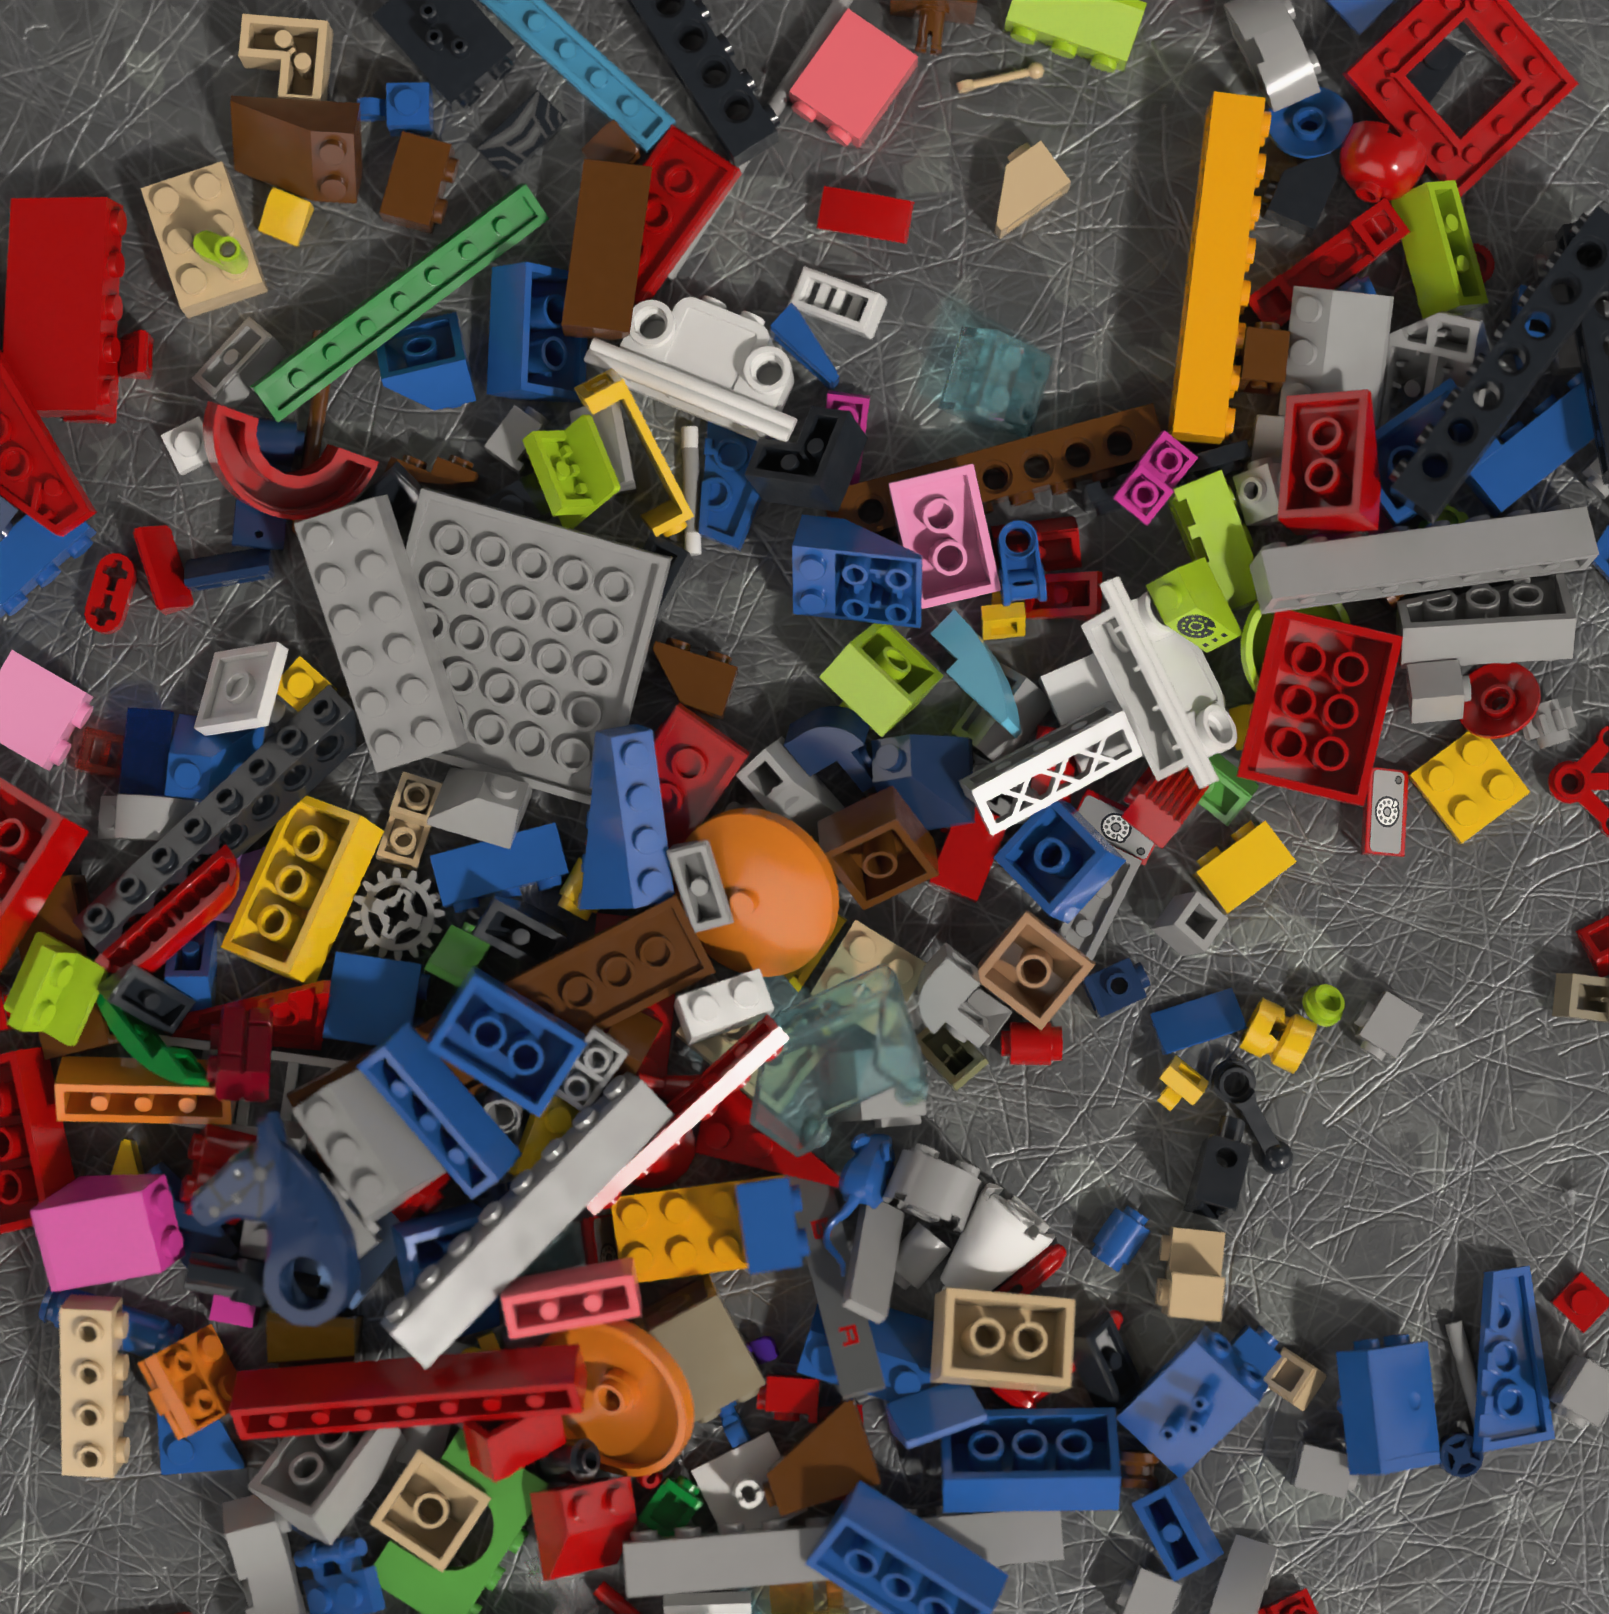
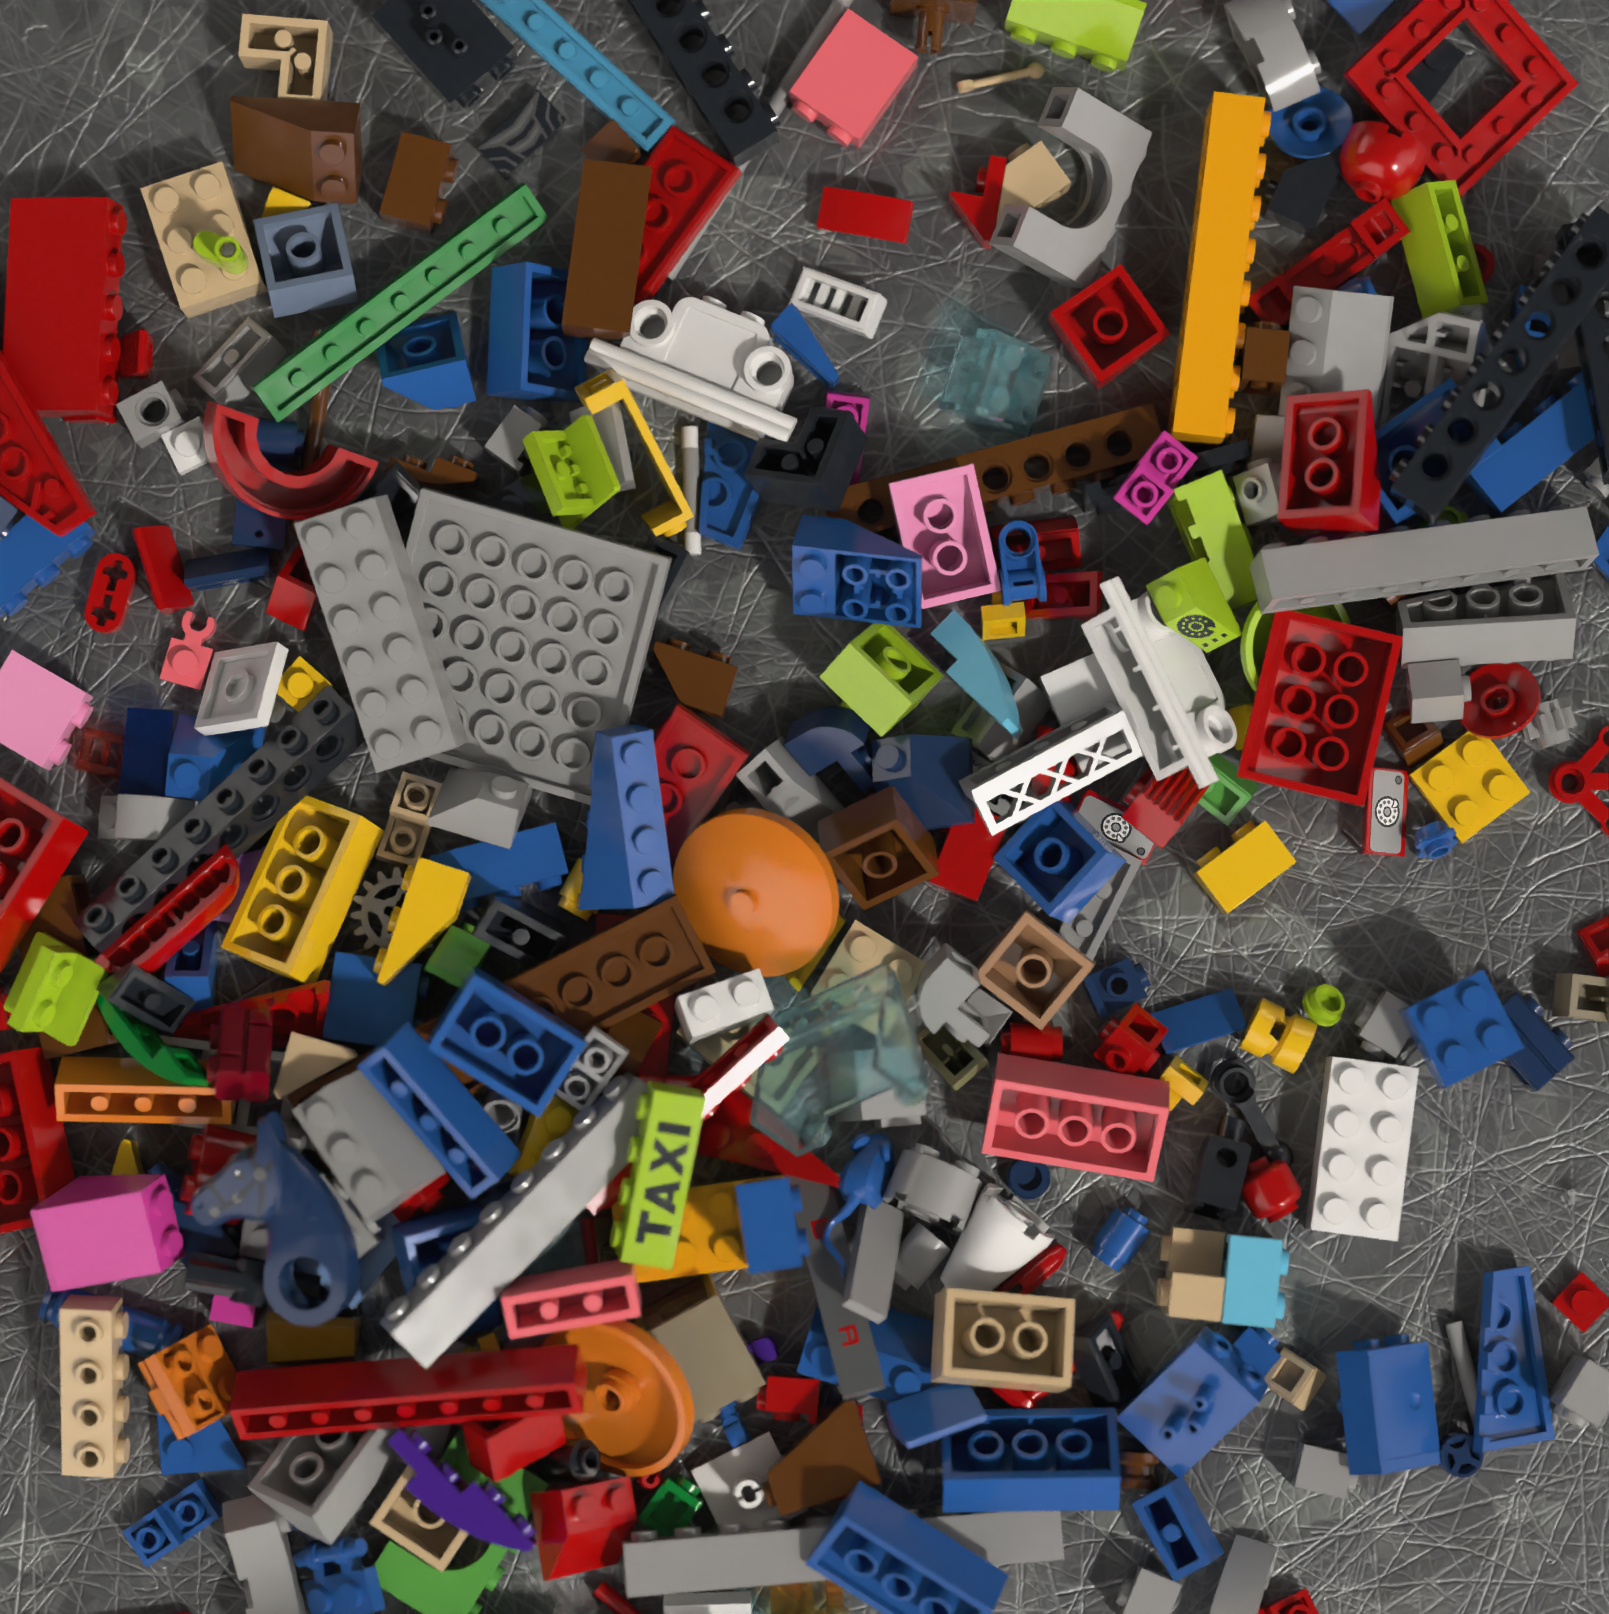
blue brick [357,82,434,137] -> none
light grey slope [667,839,734,933] -> none
light grey brick [1151,891,1228,956] -> none
none -> light grey brick [116,380,188,448]
none -> blue slope [122,1478,223,1568]
none -> coral plate [160,611,217,692]
none -> sand blue slope [253,203,358,318]
none -> red slope [266,544,321,631]
none -> tan slope [274,1032,358,1099]
none -> yellow slope [373,857,471,986]
none -> dark purple slope [387,1427,537,1552]
none -> lime brick [610,1081,706,1270]
none -> red slope [948,155,1007,250]
none -> coral brick [982,1053,1170,1182]
none -> light grey arch [989,87,1153,289]
none -> dark blue tile [1007,1159,1050,1199]
none -> red brick [1048,264,1170,391]
none -> red brick [1093,1003,1169,1075]
none -> medium azure brick [1221,1233,1289,1328]
none -> red head [1241,1155,1302,1223]
none -> white brick [1305,1056,1419,1241]
none -> reddish brown slope [1382,708,1445,769]
none -> blue brick [1399,970,1524,1088]
none -> blue plate [1415,821,1458,859]
none -> dark blue brick [1501,992,1575,1092]

